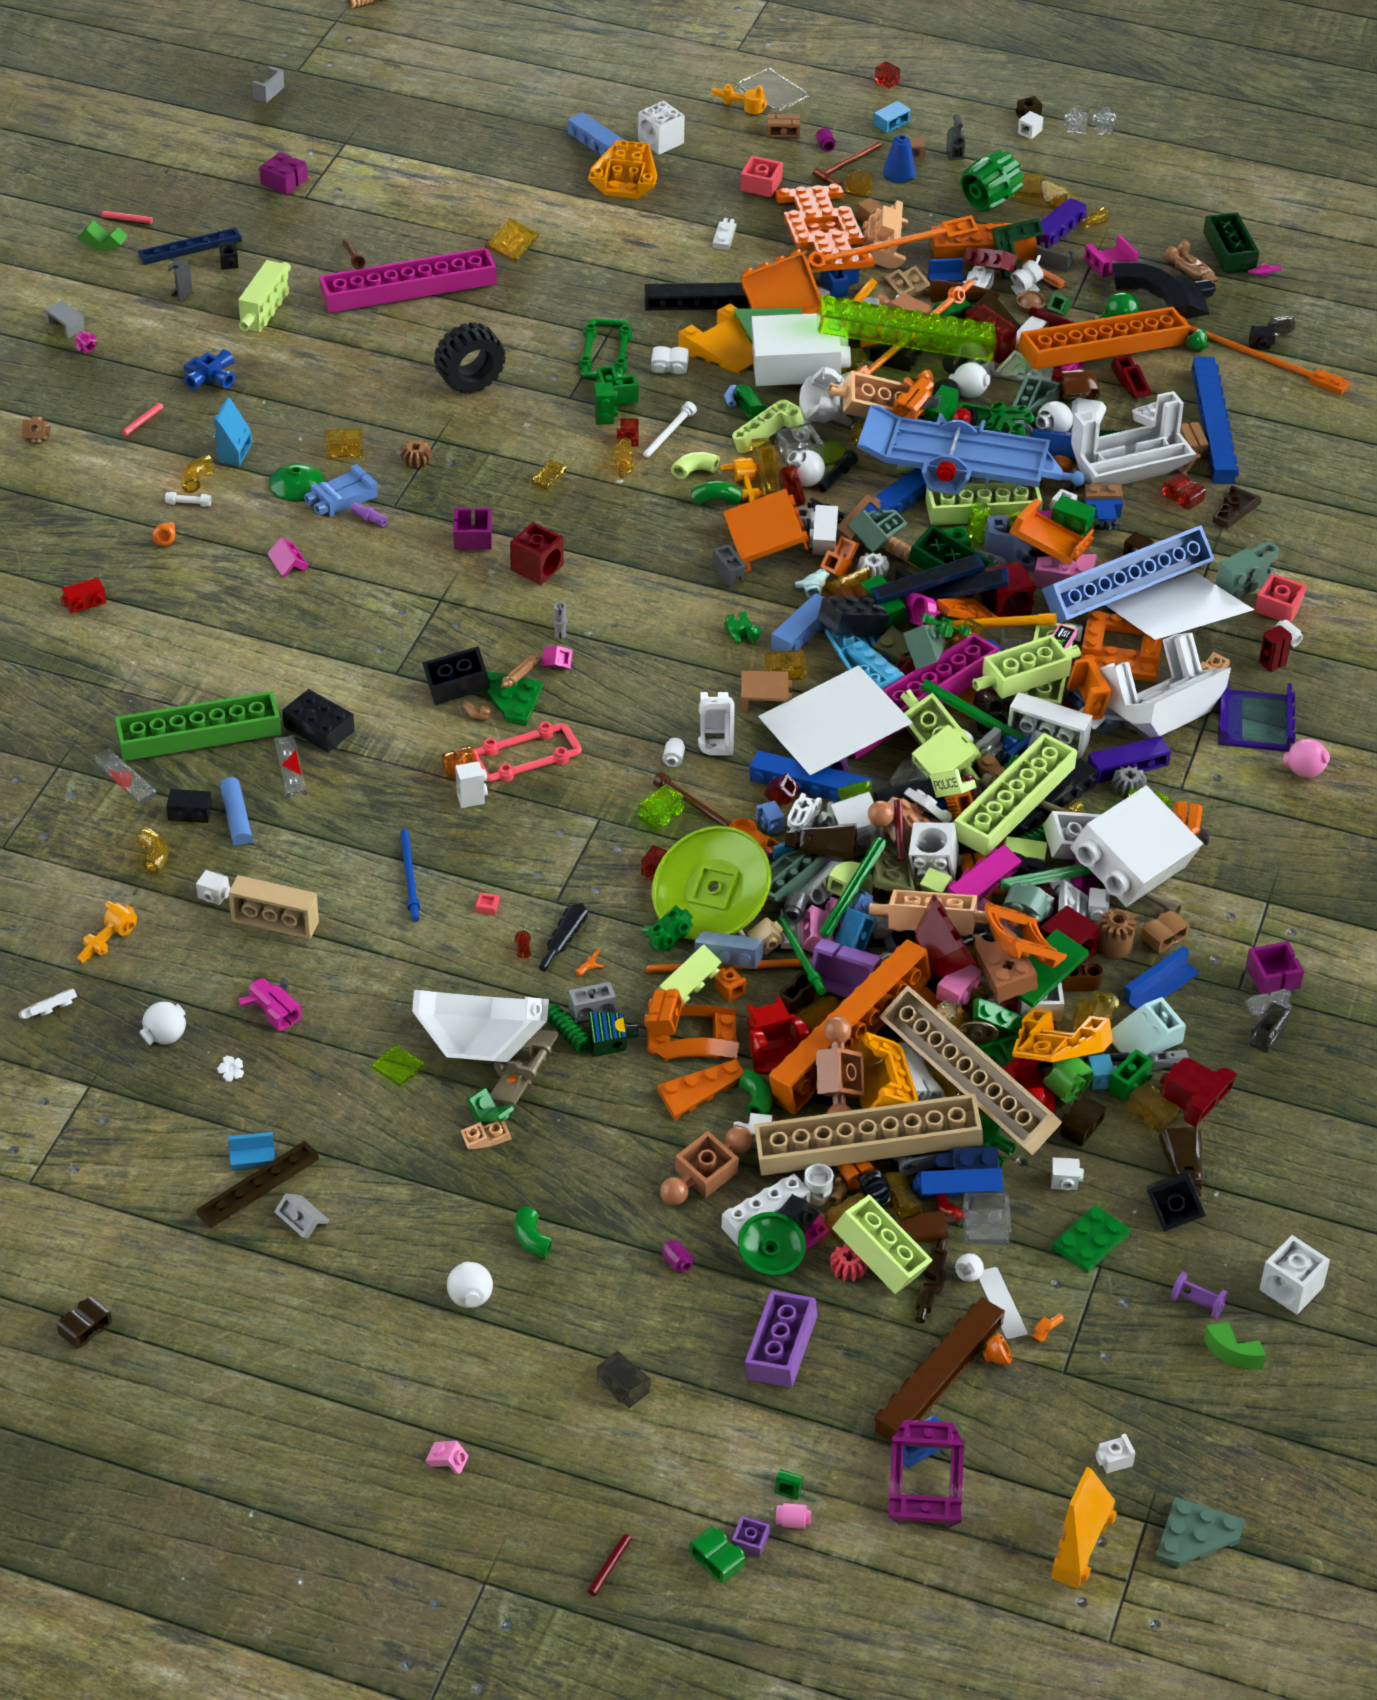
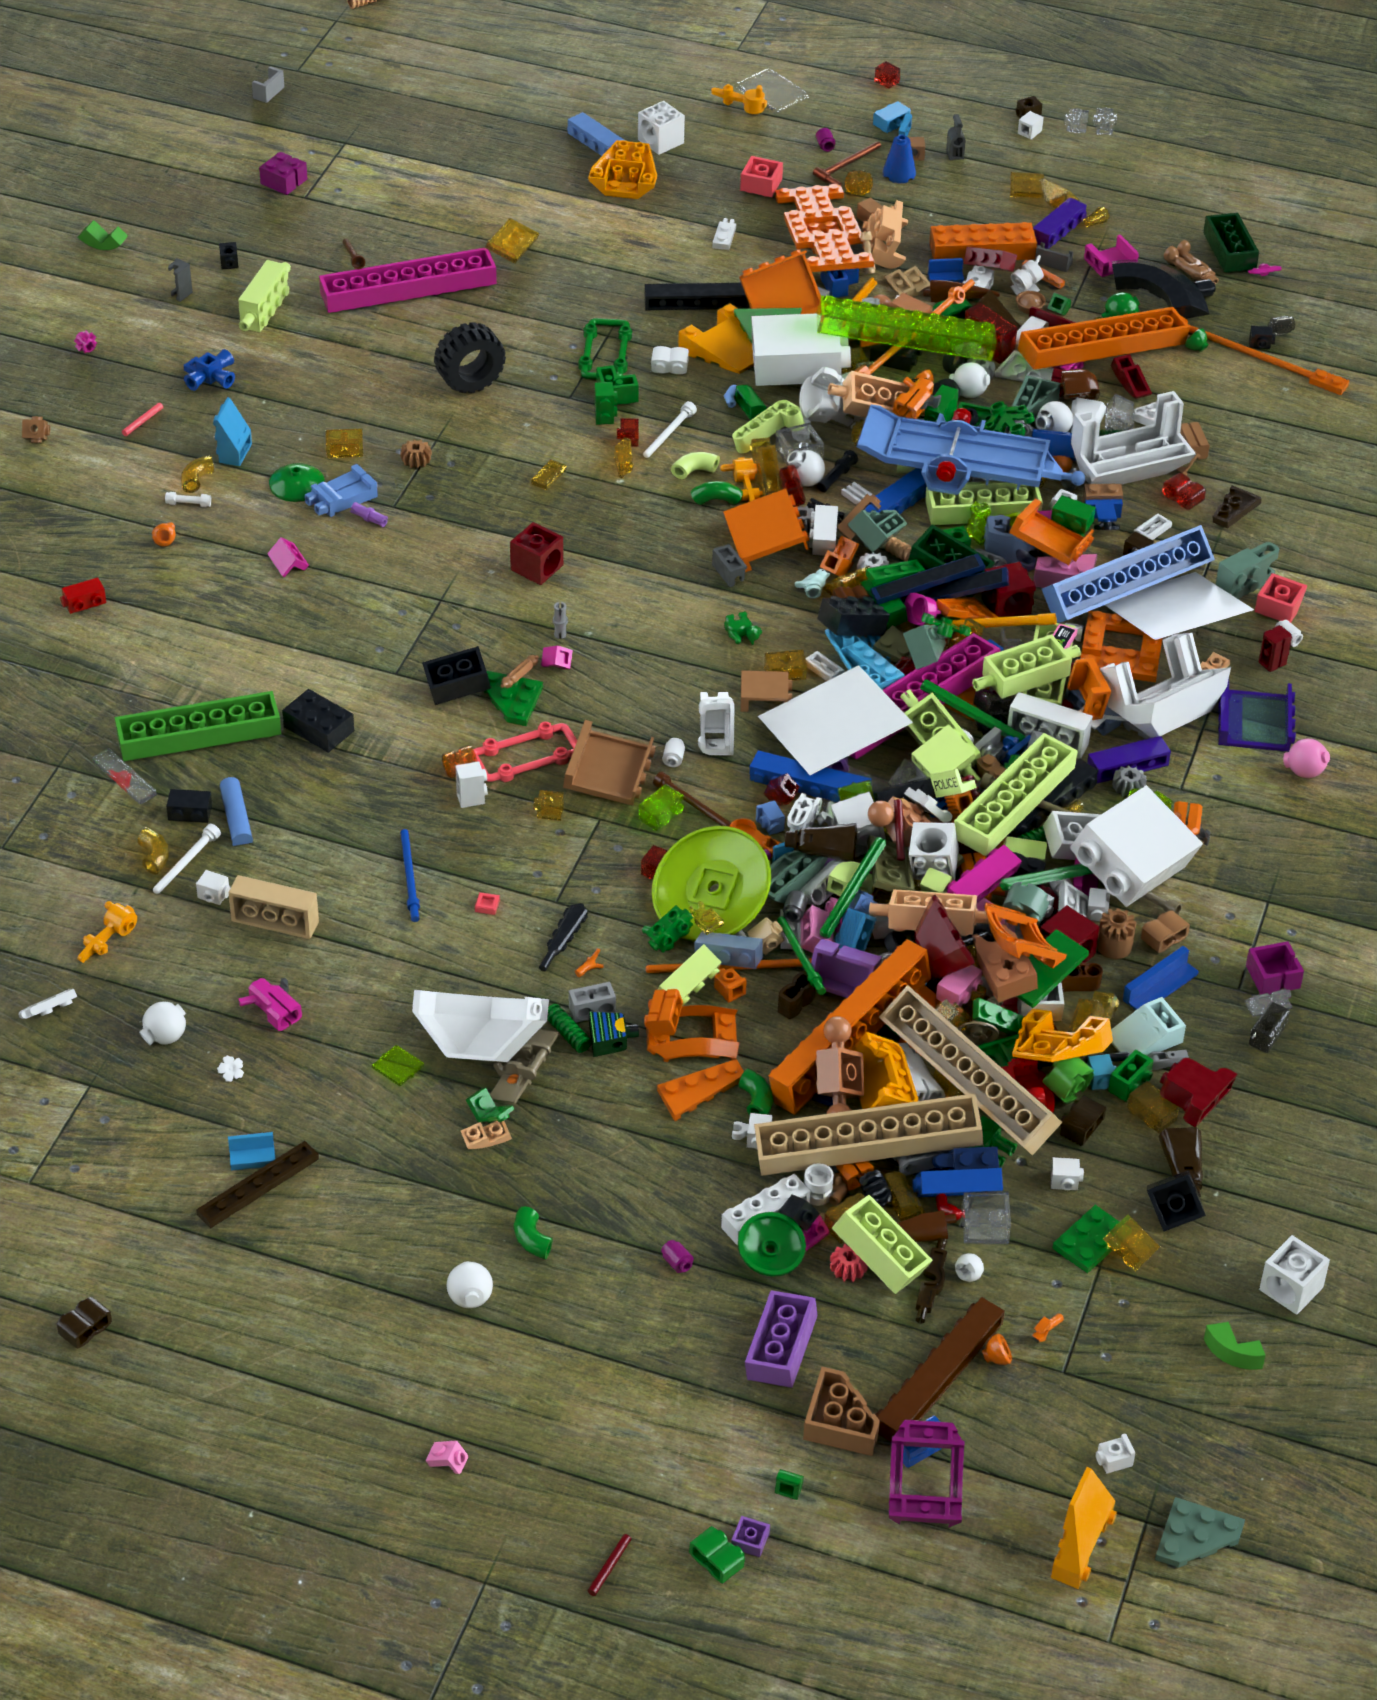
light grey panel [45,300,85,338] -> none
coral bar [102,211,153,224] -> none
dark blue tile [138,227,242,265] -> none
clear tile [274,735,307,798] -> none
light grey panel [274,1193,330,1238] -> none
magenta piece [453,508,492,550] -> none
medium nougat arm [462,702,490,720] -> none
clear red pin [514,931,531,958] -> none
clear smoke brick [597,1351,650,1408] -> none
nougat brick [660,1126,753,1206] -> none
red piece [747,996,812,1075] -> none
medium nougat brick [767,114,800,138] -> none
medium blue brick [771,593,825,658] -> none
bright pink brick [776,1503,812,1529] -> none
clear yellow brick [794,996,839,1032] -> none
orange bar [807,215,978,270] -> none
clear neon green piece [808,440,845,467] -> none
green wheel [960,150,1024,212] -> none
white sticker [979,1267,1028,1339] -> none
dark green plate [991,218,1044,279] -> none
medium lavender hose [1171,1272,1228,1319] -> none
blue brick [1191,356,1239,484] -> none
none -> white piece [153,824,221,894]
none -> clear yellow brick [533,790,564,821]
none -> medium nougat panel [563,720,656,806]
none -> clear yellow plate [689,901,724,935]
none -> white tile [803,651,845,681]
none -> medium nougat brick [803,1367,880,1456]
none -> white tile [841,482,872,505]
none -> tan bar [860,231,876,274]
none -> green plate [865,559,925,586]
none -> dark azure tile [898,113,912,136]
none -> clear yellow brick [1103,1215,1160,1272]
none -> clear brick [1105,394,1135,431]
none -> white tile [1134,514,1172,540]

